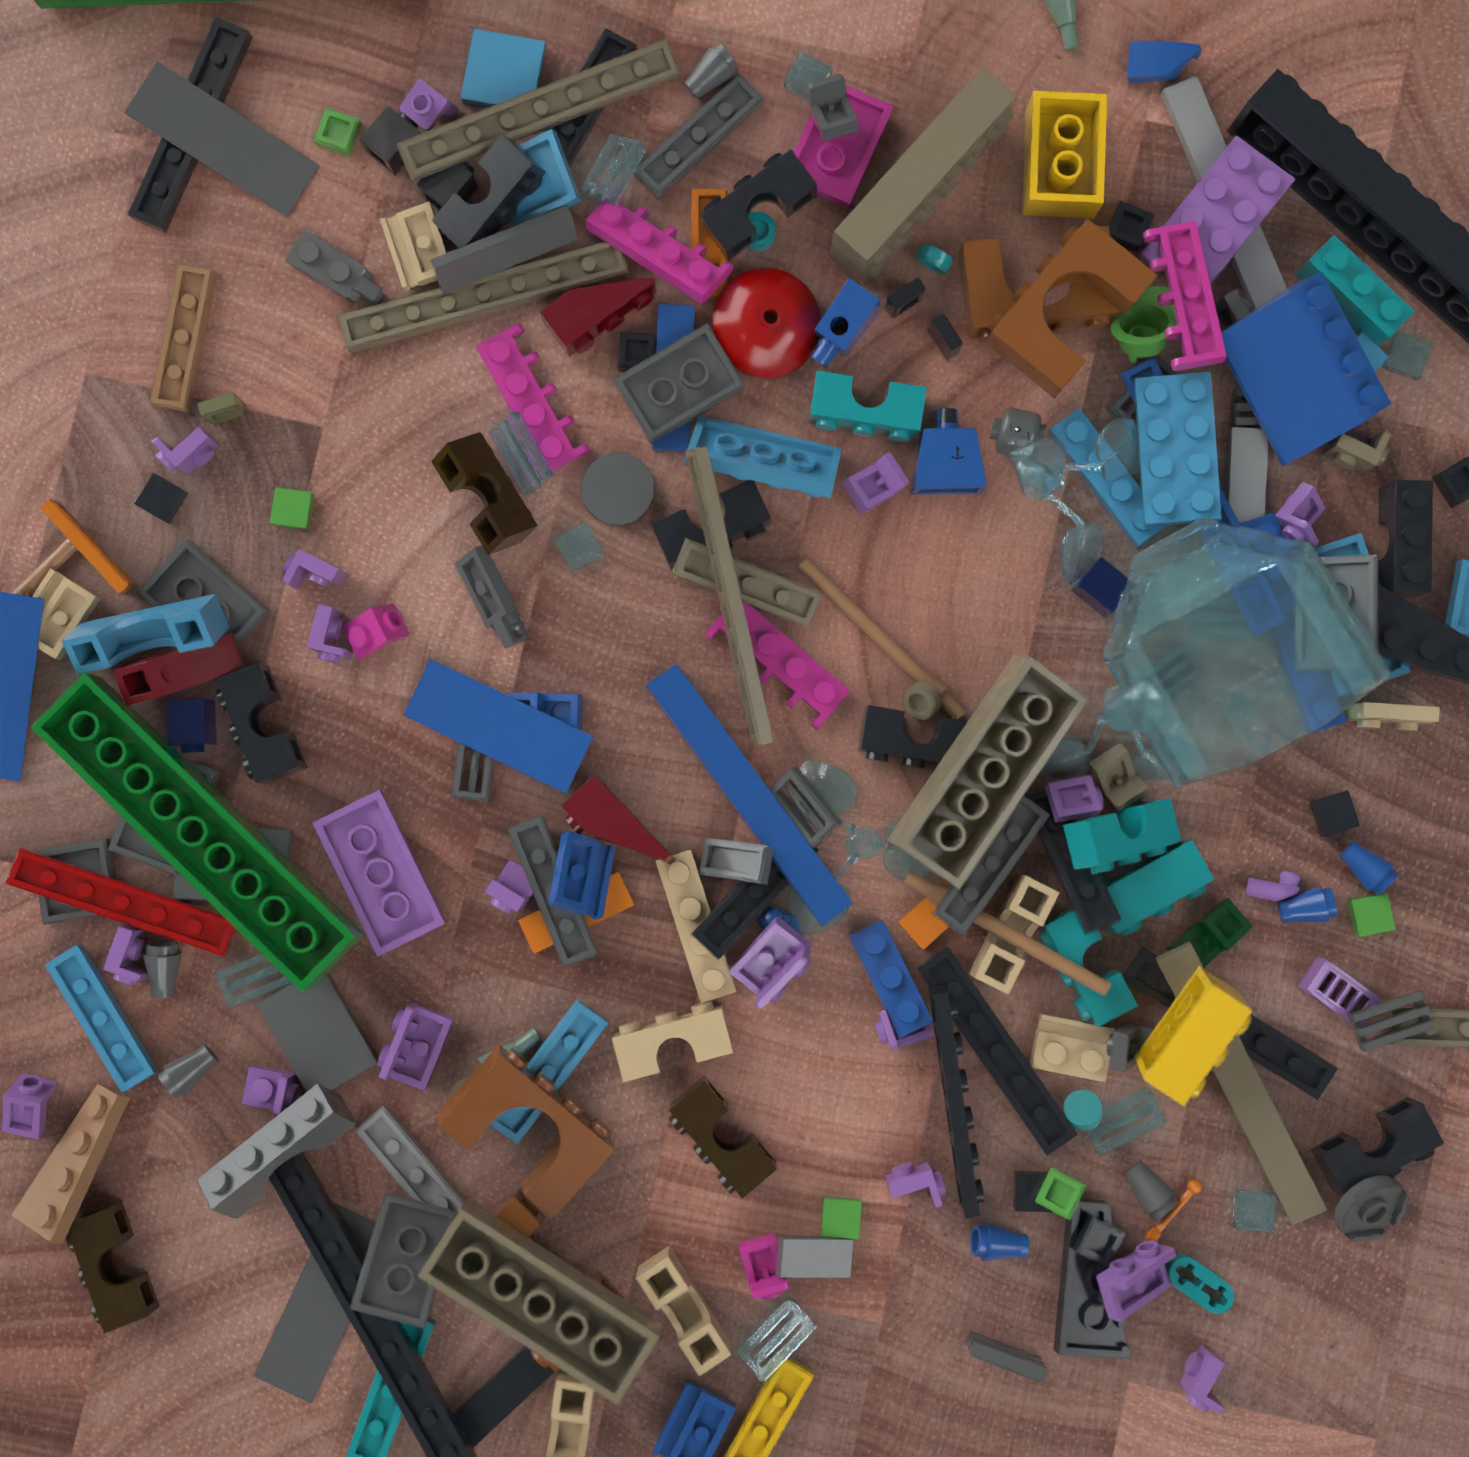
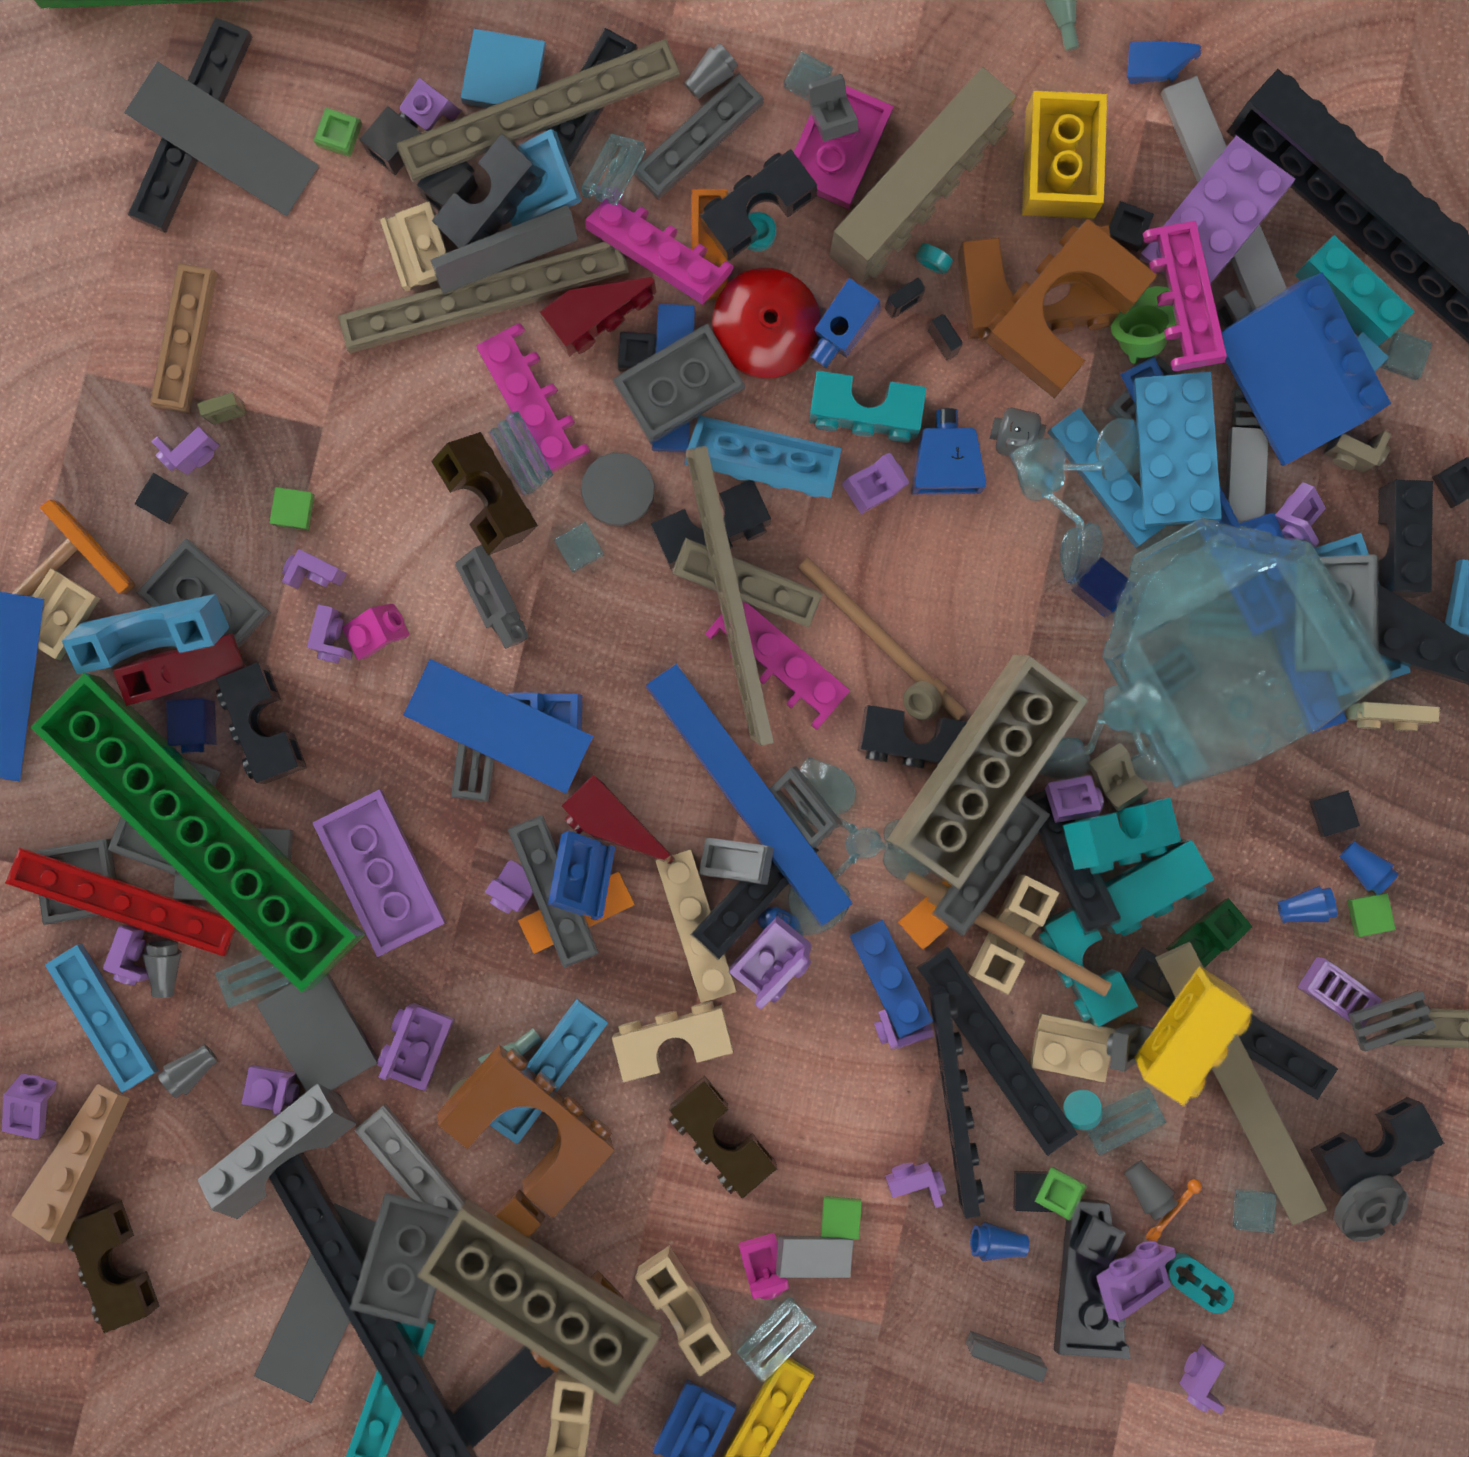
dark grey hinge [285,230,386,305] -> none
medium lavender arm [1246,871,1301,901] -> none

